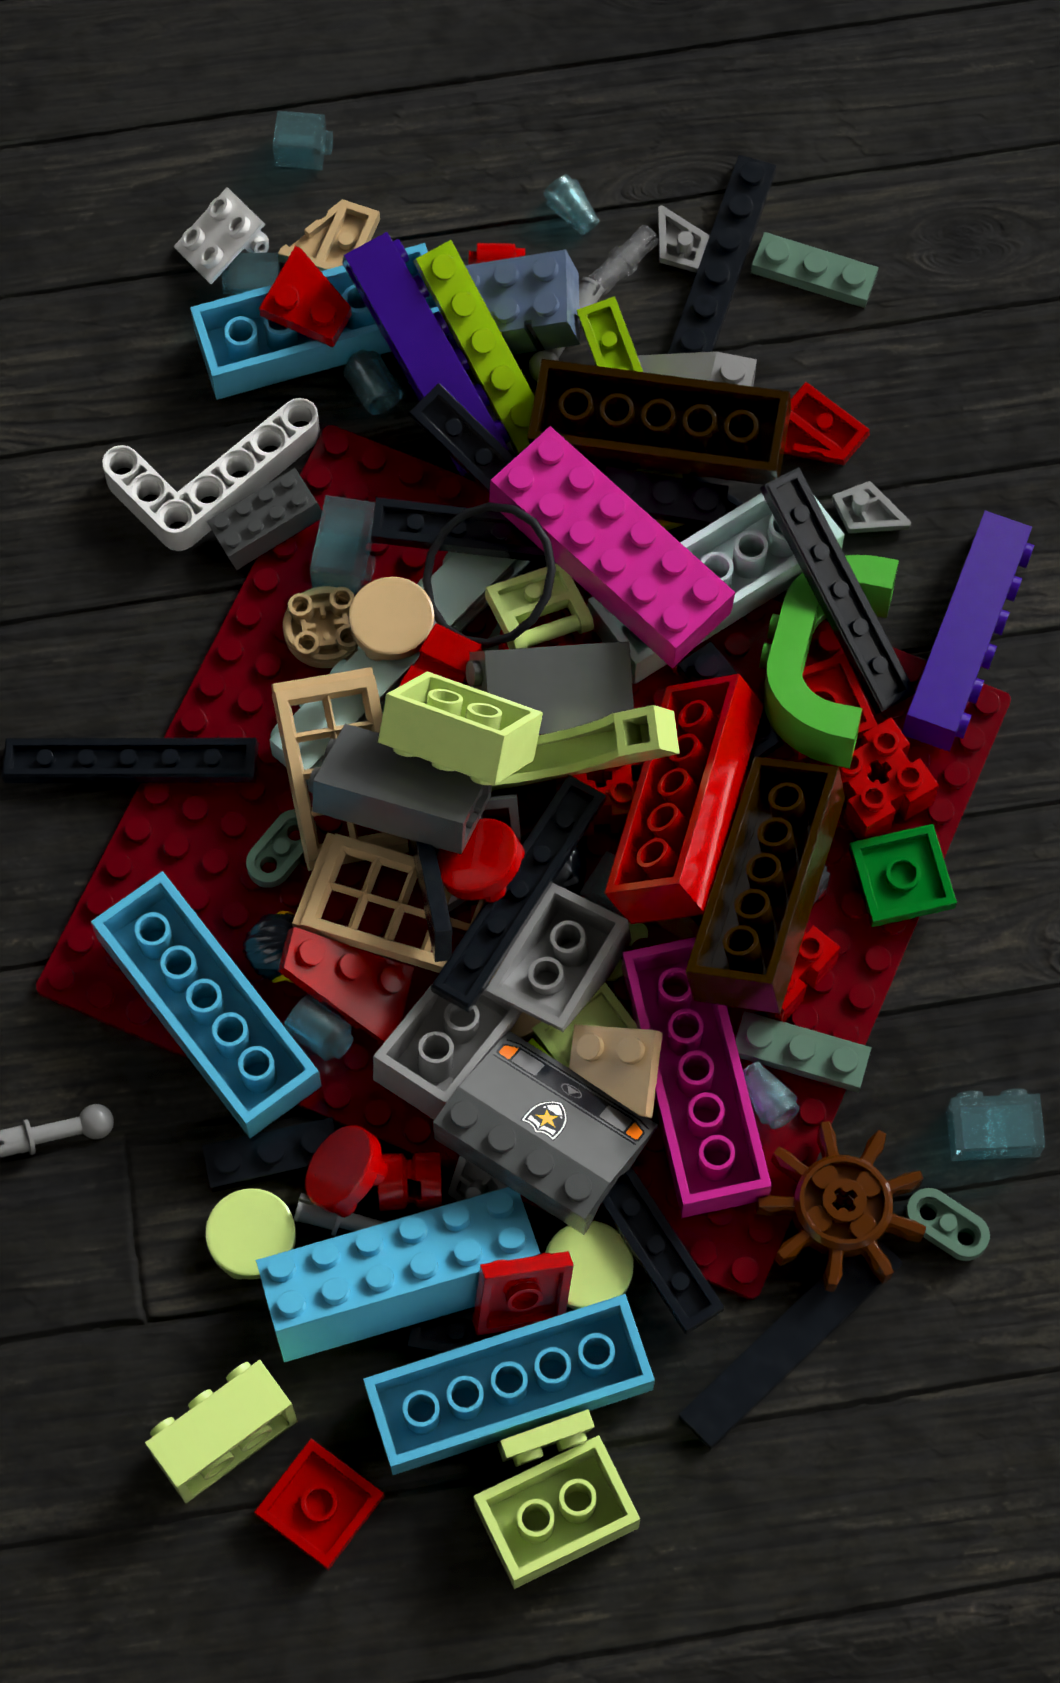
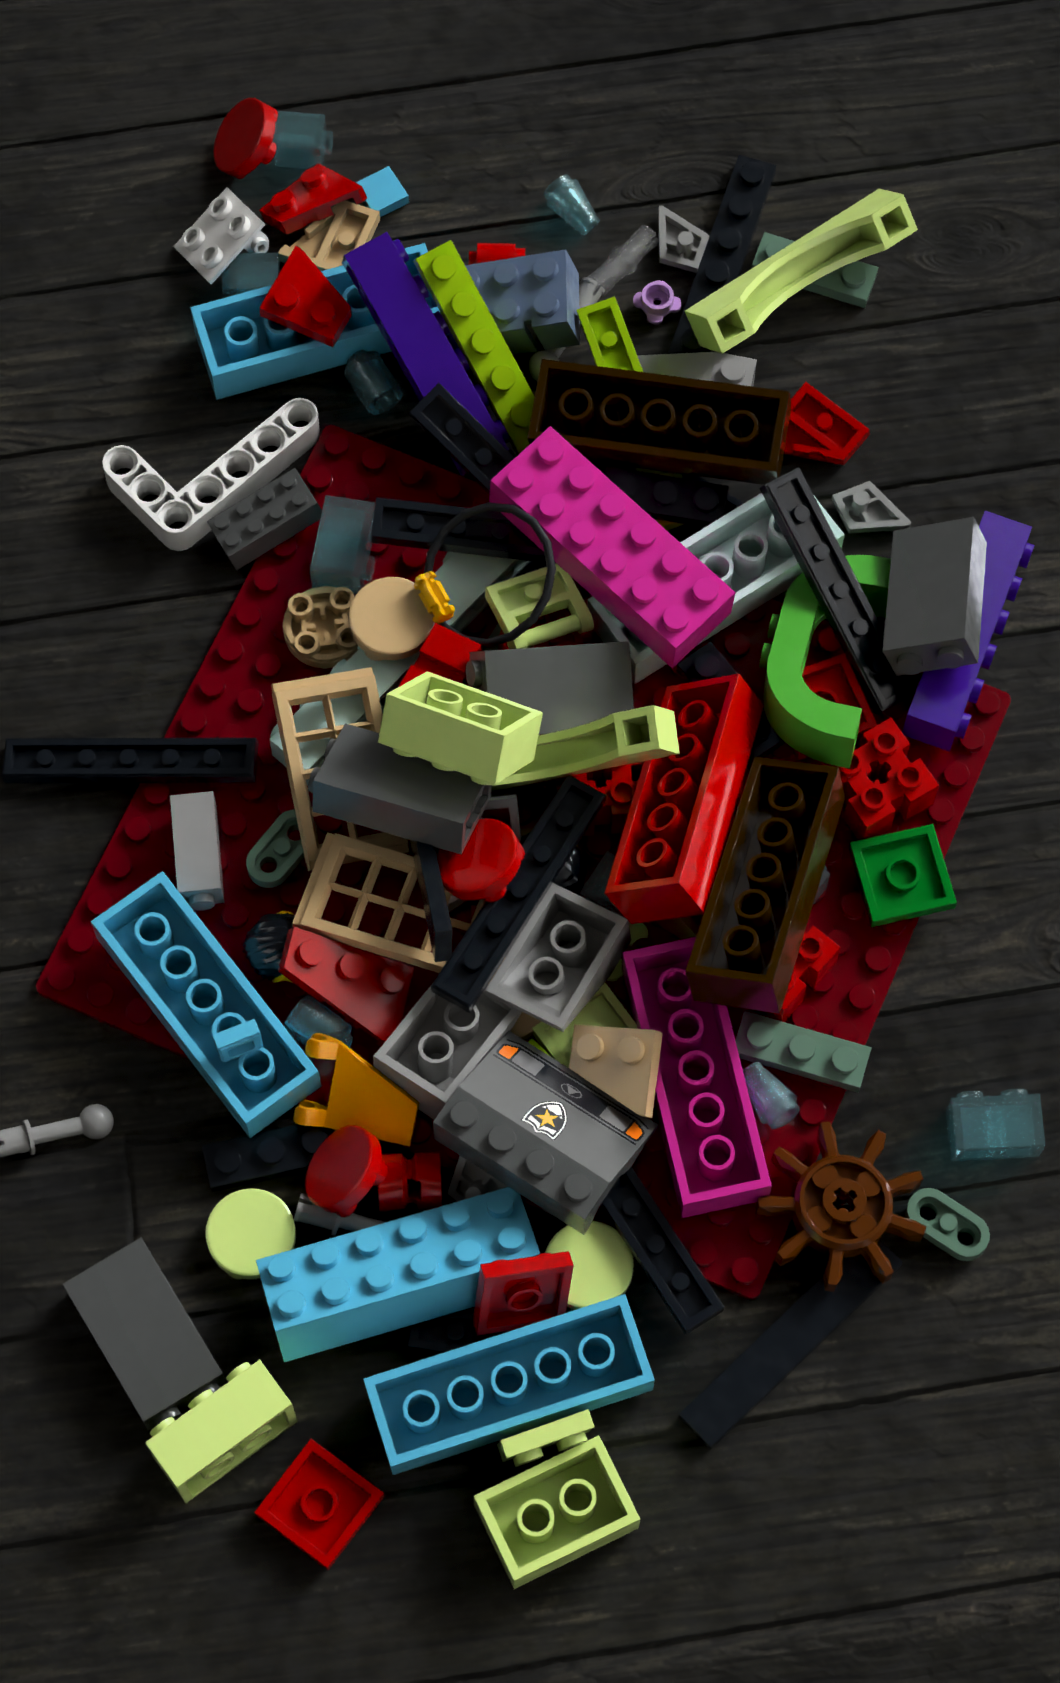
none -> dark grey brick [63,1237,227,1431]
none -> light grey brick [170,791,225,910]
none -> medium azure tile [212,1018,263,1063]
none -> red tile [213,98,278,180]
none -> red wing [259,163,367,235]
none -> light orange flag [293,1033,419,1147]
none -> medium azure tile [356,166,409,217]
none -> yellow piece [414,571,455,624]
none -> lavender plate [633,280,681,324]
none -> yellowish green arch [685,188,918,354]
none -> dark grey brick [883,517,987,676]

